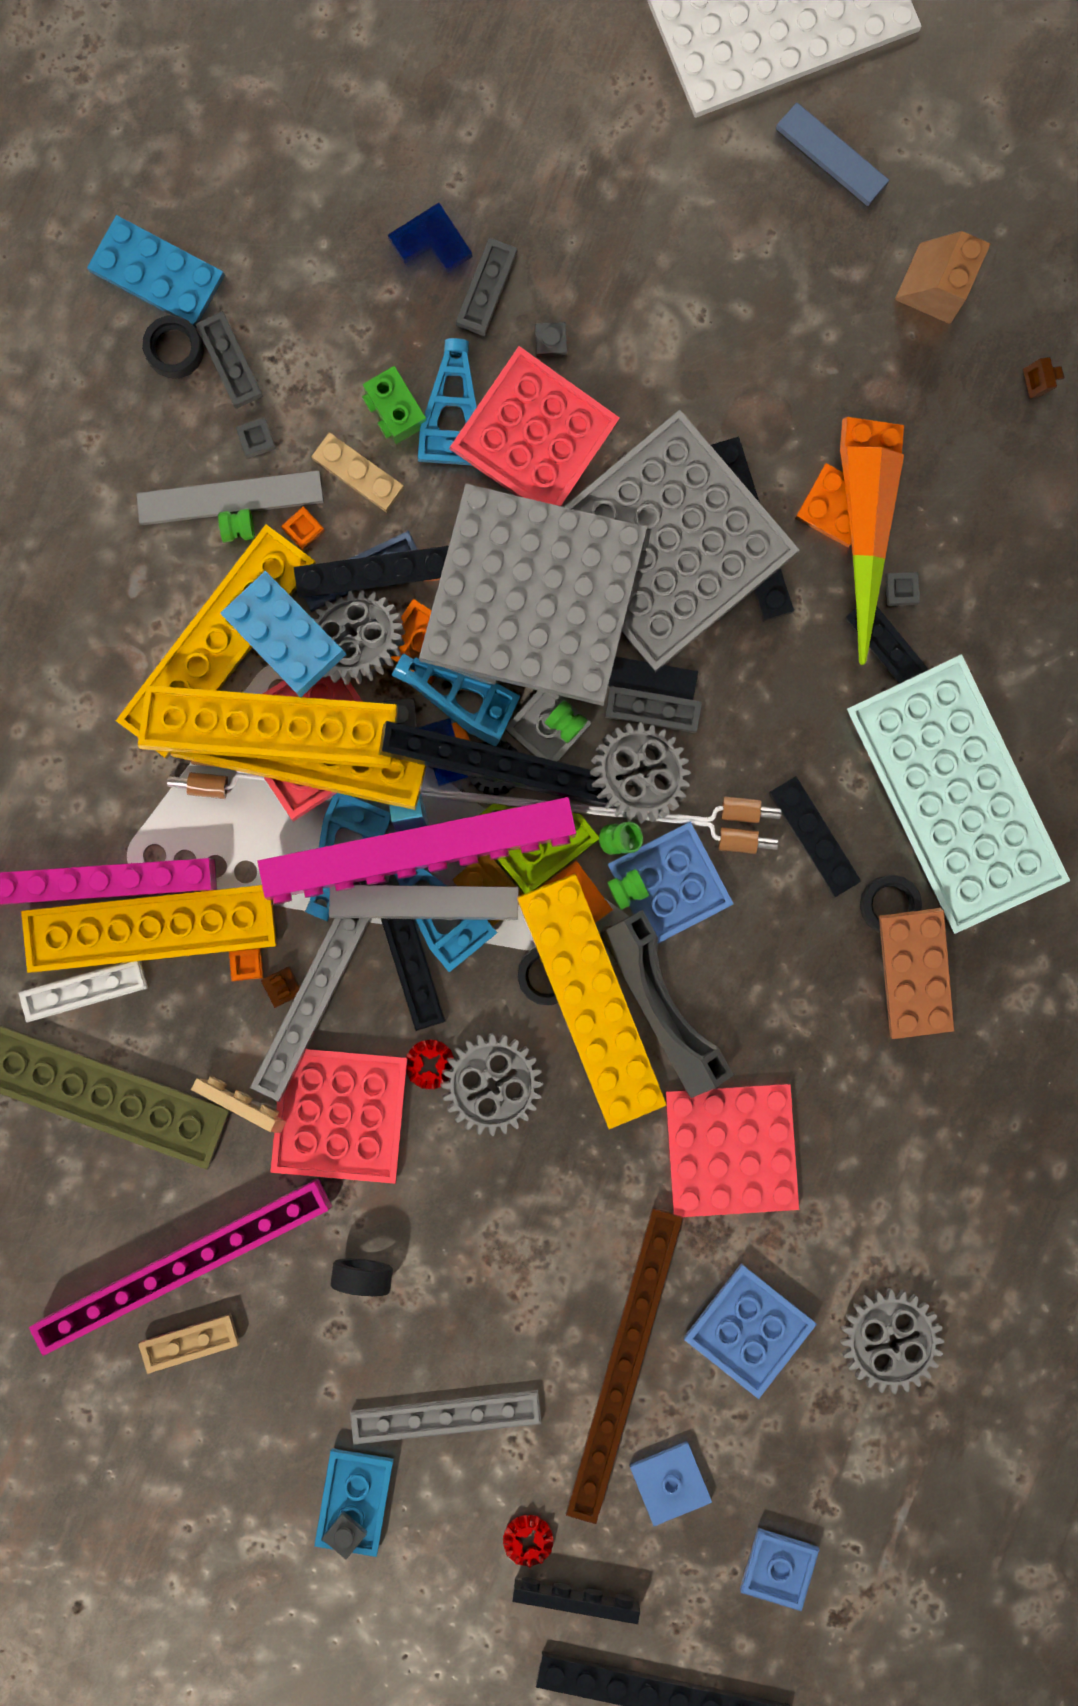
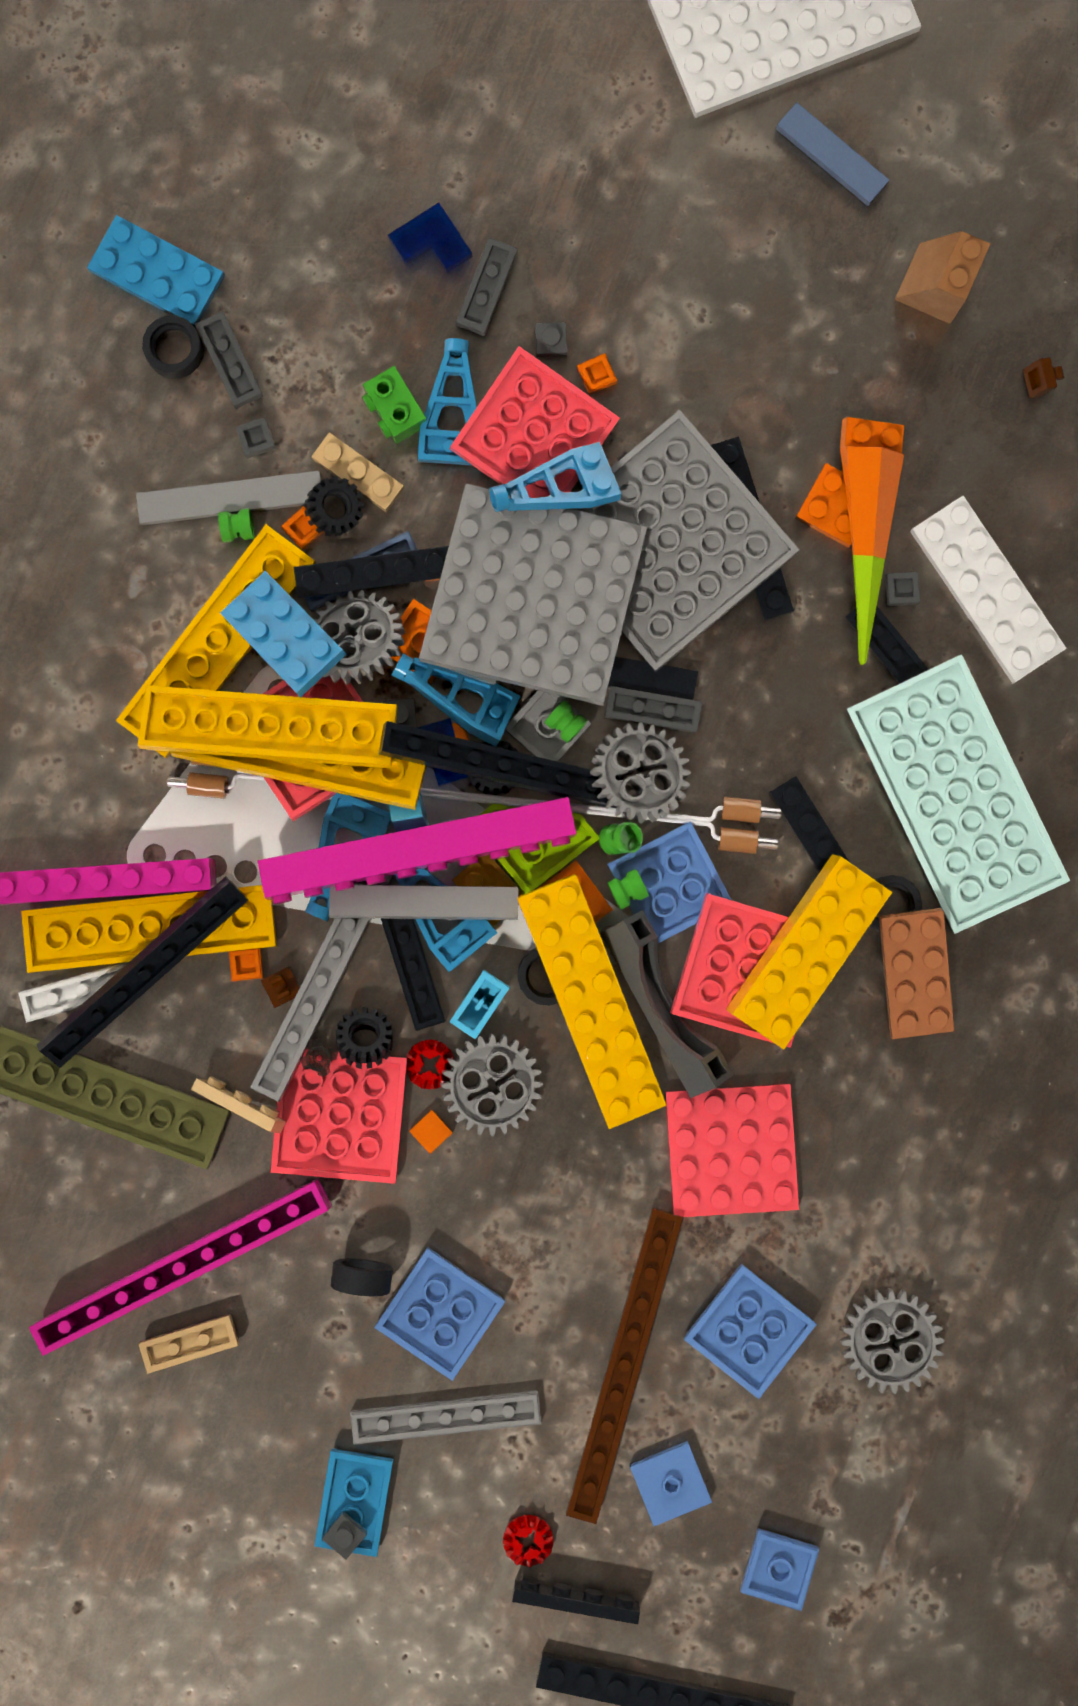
none -> black plate [37,876,248,1068]
none -> clear smoke plate [301,1039,338,1076]
none -> black tyre [304,477,364,537]
none -> black tyre [336,1007,393,1069]
none -> medium blue plate [374,1247,506,1381]
none -> orange tile [409,1109,453,1154]
none -> medium azure slope [450,970,510,1039]
none -> dark azure plate [489,442,622,512]
none -> orange tile [577,353,617,396]
none -> coral plate [670,893,795,1048]
none -> yellow brick [726,854,892,1050]
none -> white plate [910,496,1067,684]

